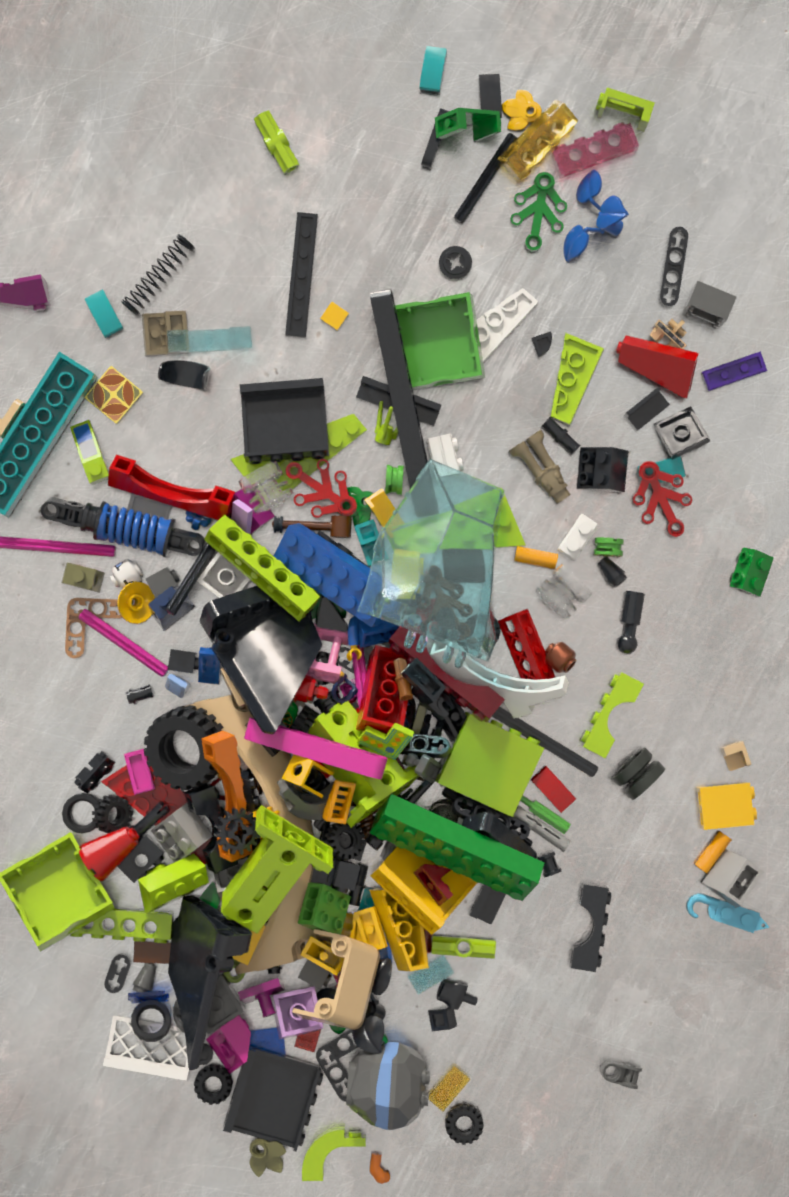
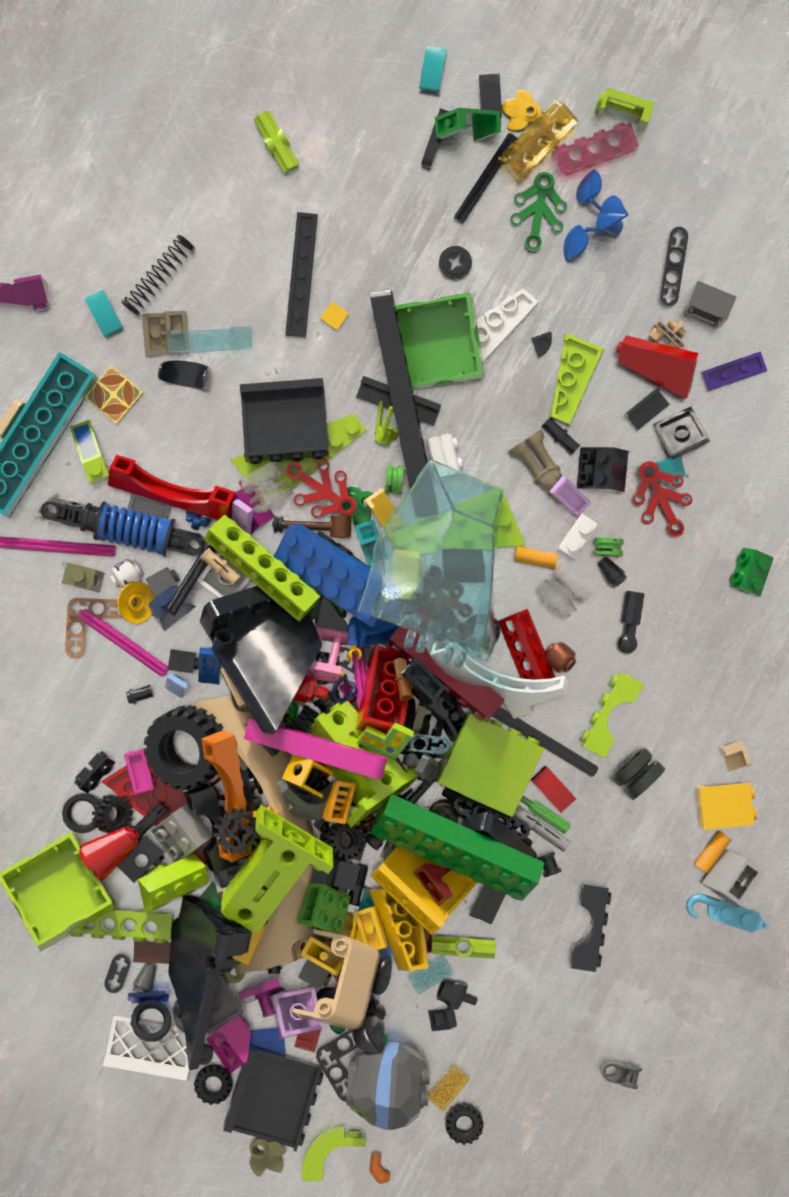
none -> tan pin [201,548,241,586]
none -> lavender tile [549,476,591,518]

